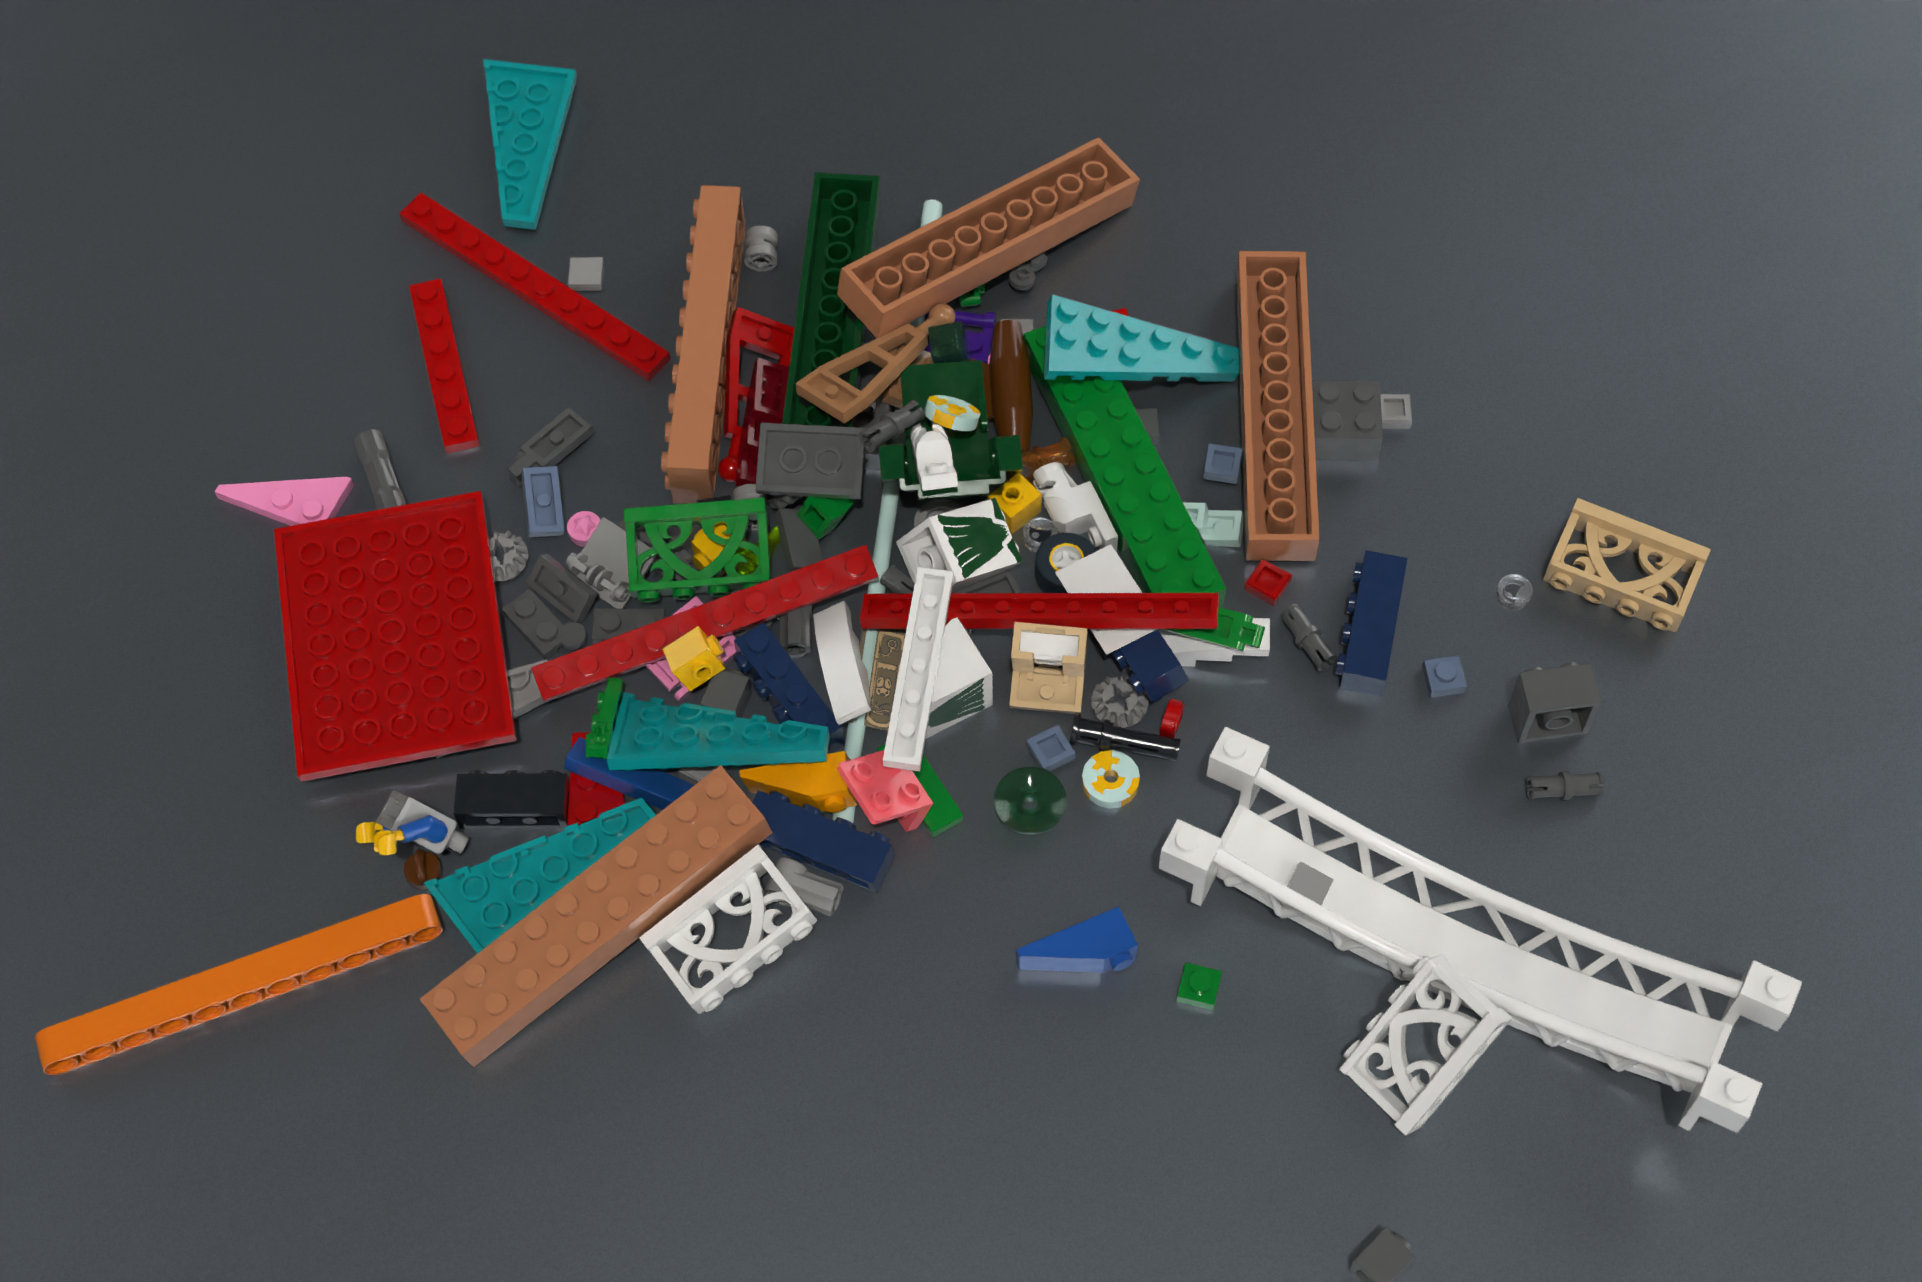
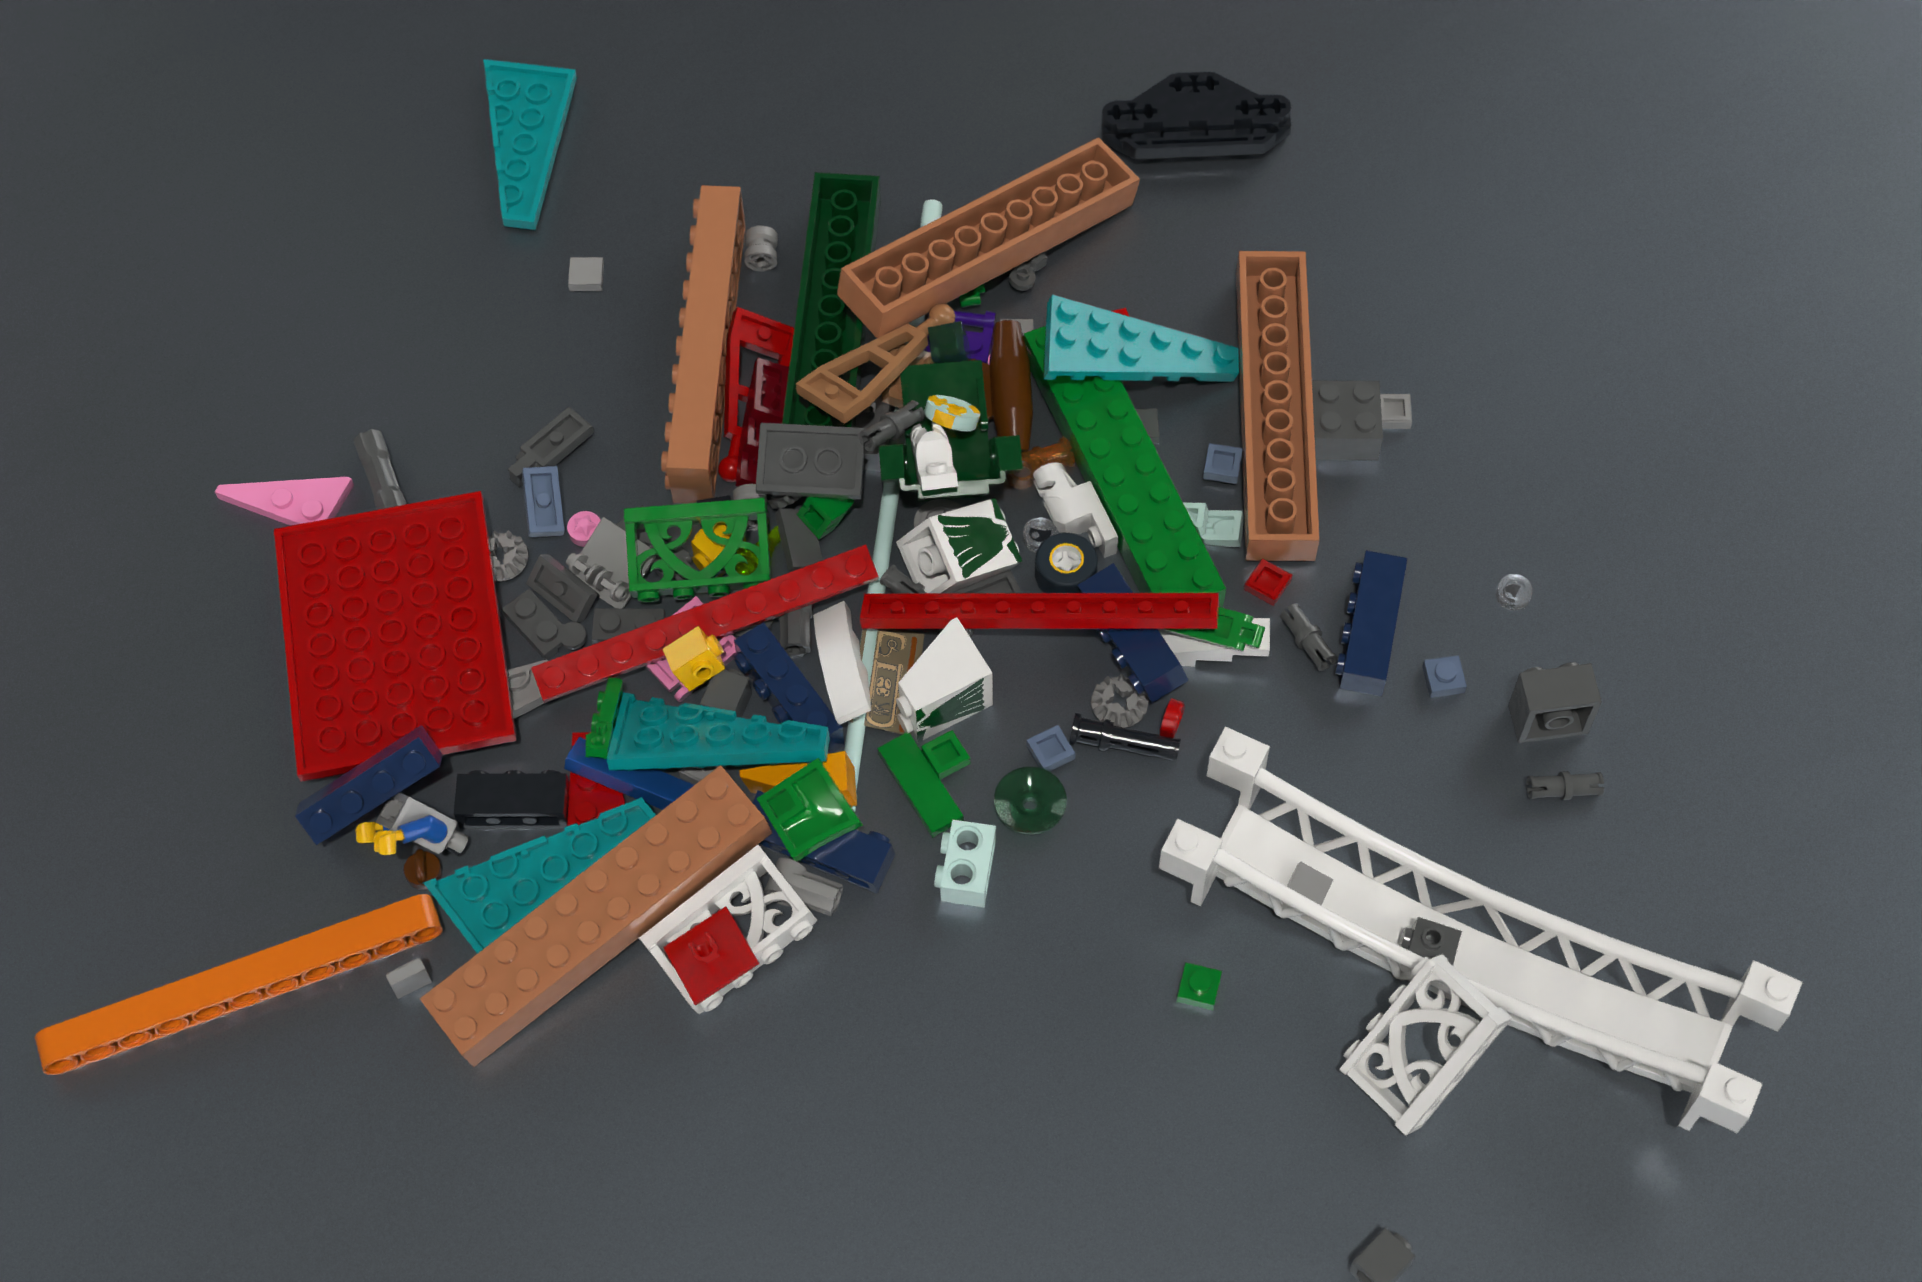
red plate [399,192,671,382] -> none
red plate [409,278,480,454] -> none
coral bracket [837,750,933,832] -> none
white plate [883,567,954,771] -> none
yellow brick [988,473,1042,535] -> none
tan brick [1009,622,1087,714] -> none
blue slope [1016,906,1138,973] -> none
white sticker [1055,544,1157,655] -> none
piece [1082,750,1140,809] -> none
tan fence [1543,498,1711,632] -> none
none -> dark blue brick [295,725,442,845]
none -> light grey tile [386,958,432,999]
none -> red piece [663,906,760,1005]
none -> green plate [756,758,863,862]
none -> green plate [921,730,970,780]
none -> light aqua brick [934,819,996,908]
none -> black connector [1101,72,1291,159]
none -> dark grey brick [1399,917,1462,966]

